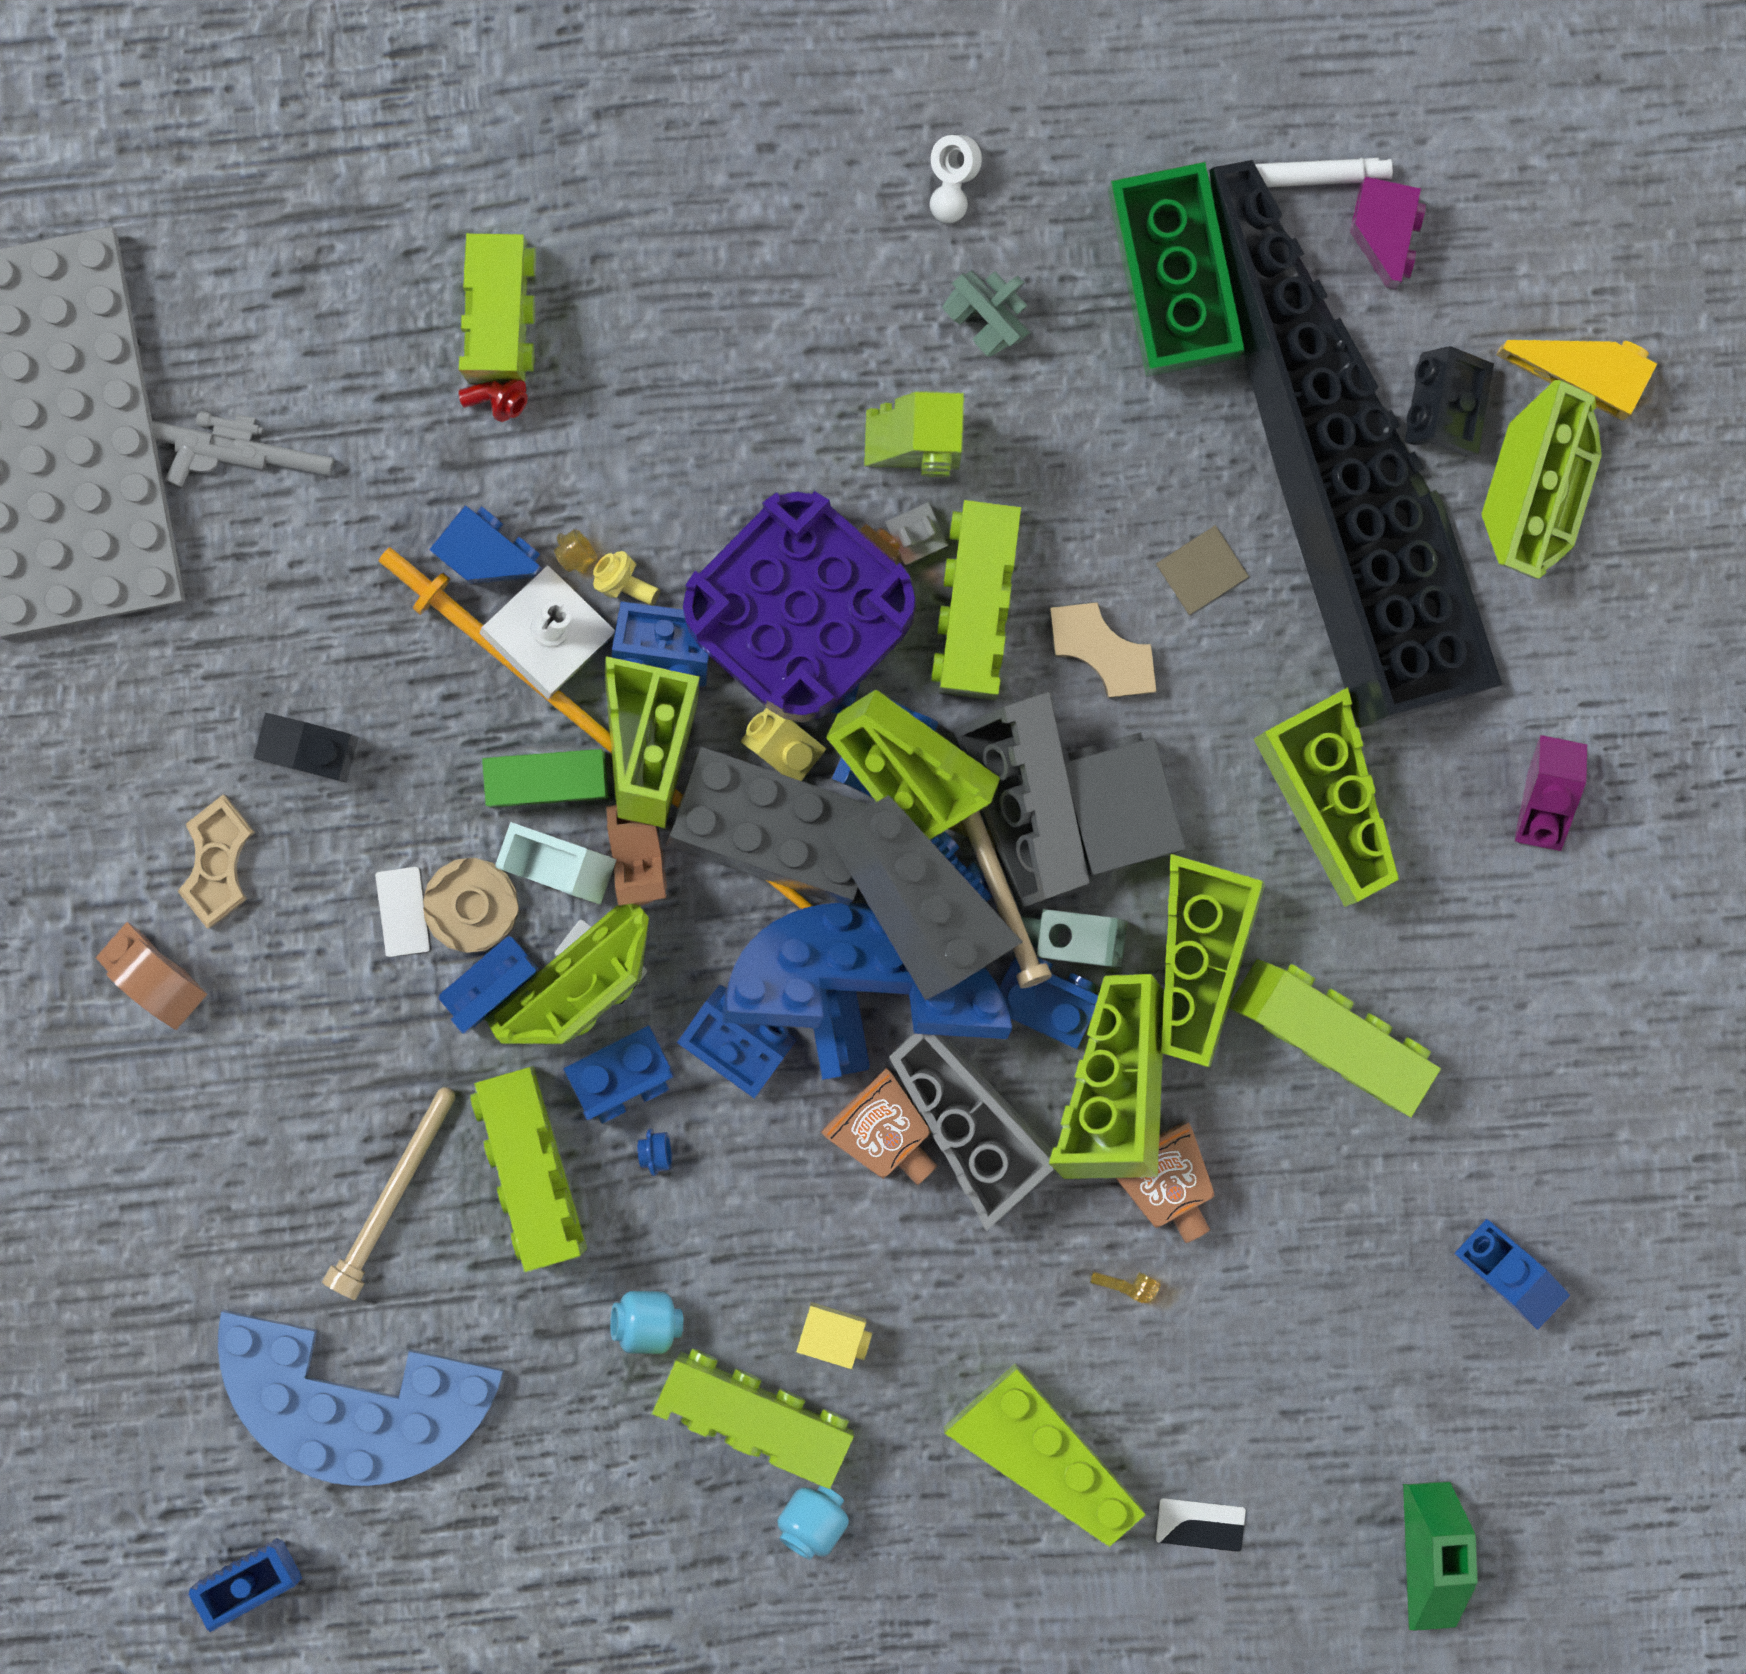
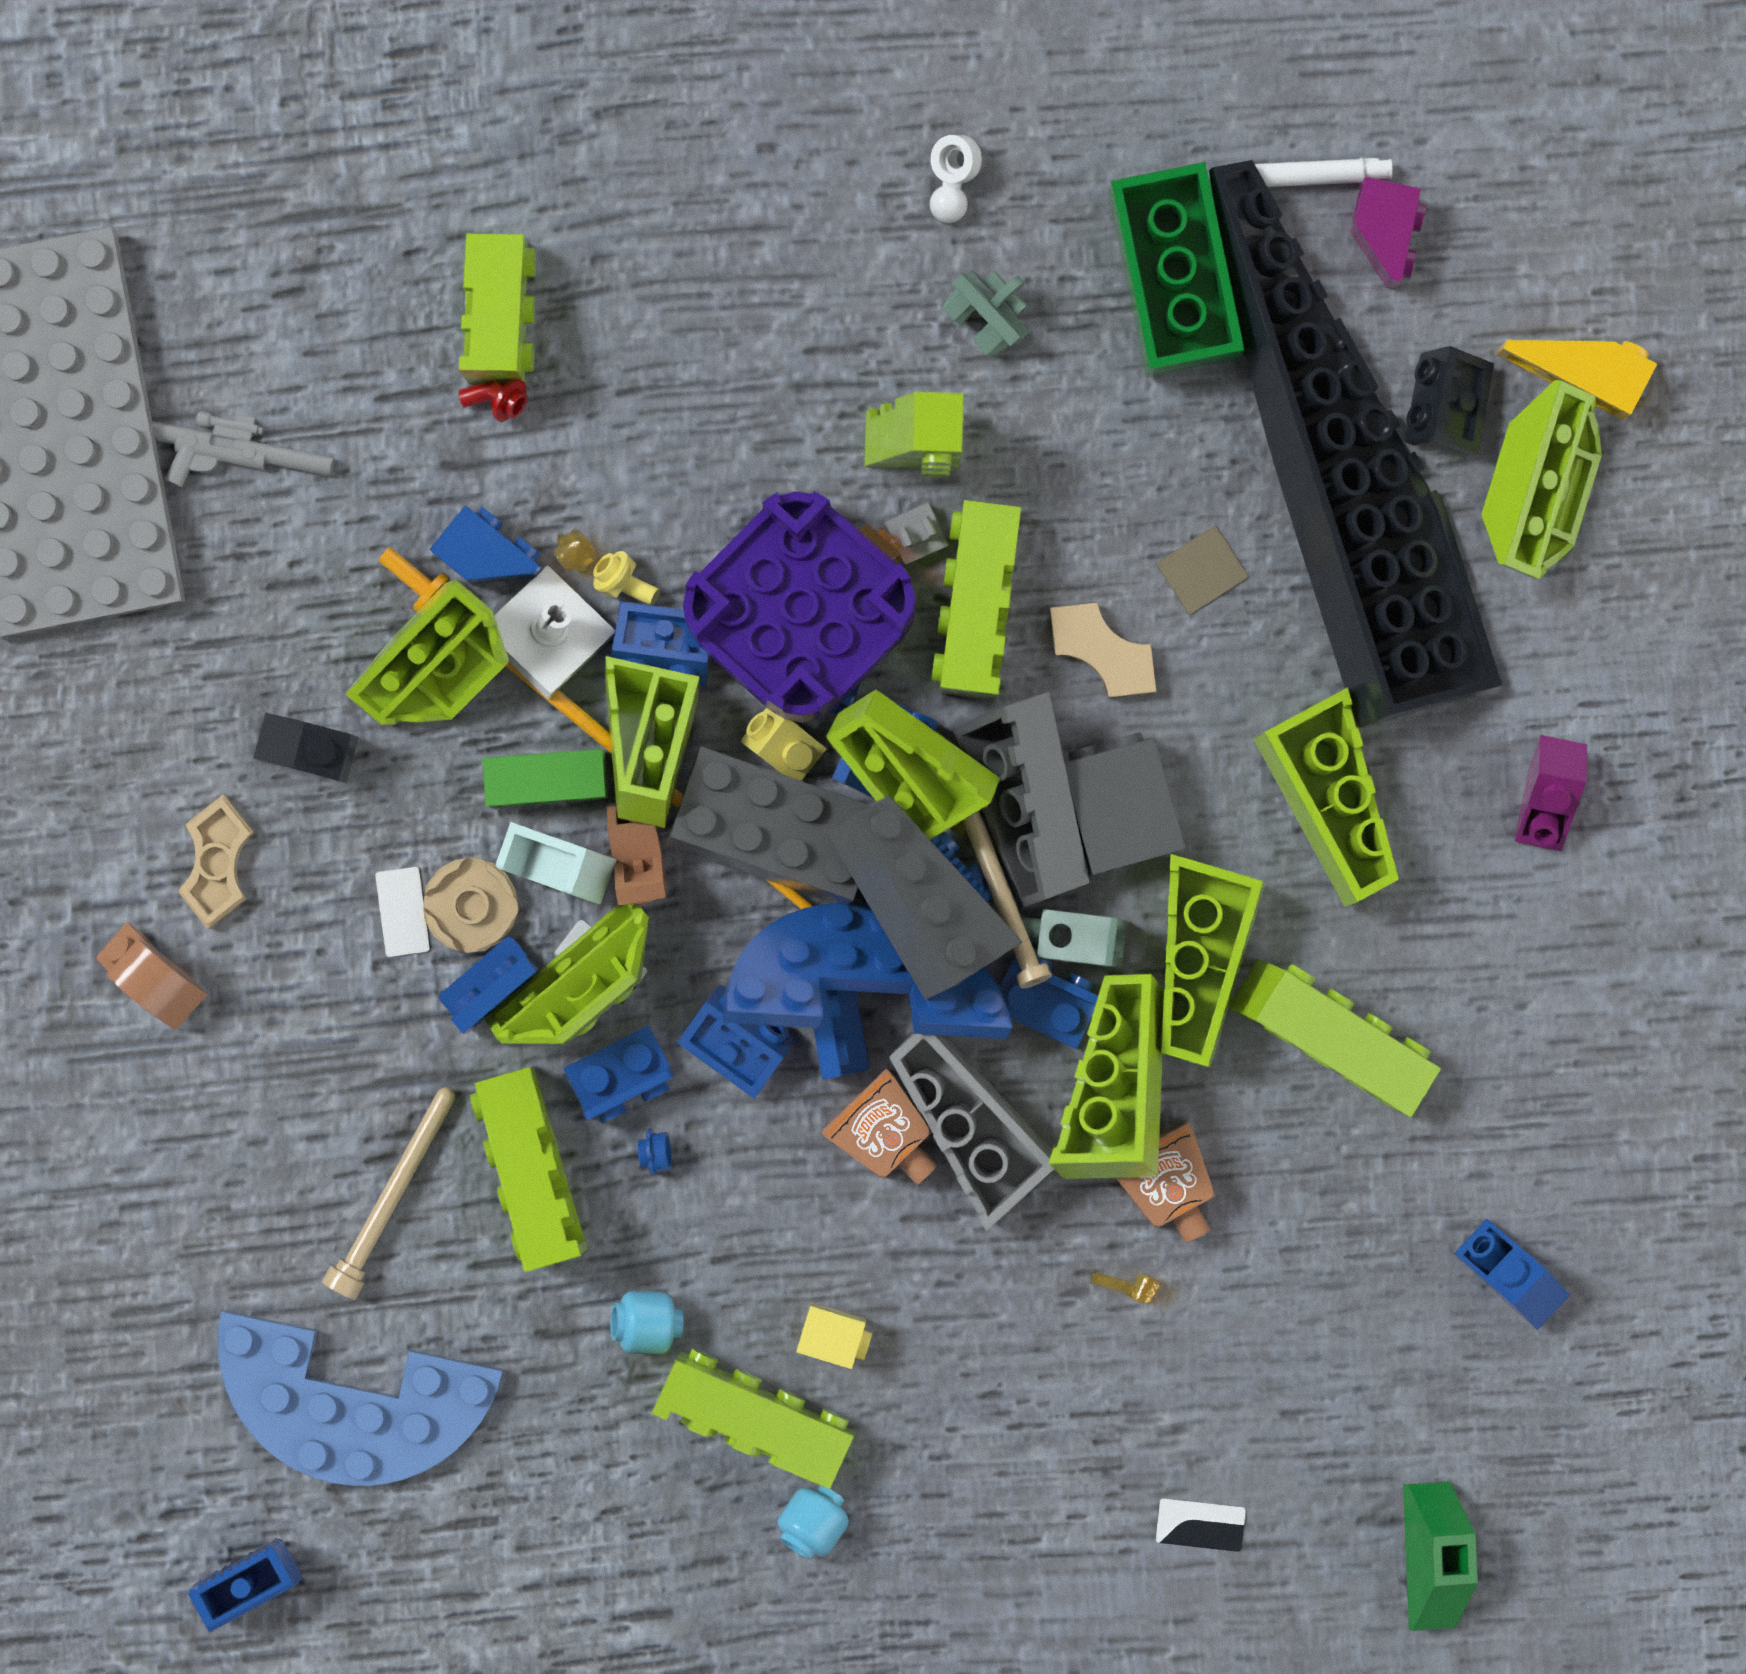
lime wedge [943,1364,1146,1547] -> none
none -> lime wedge [345,579,509,725]

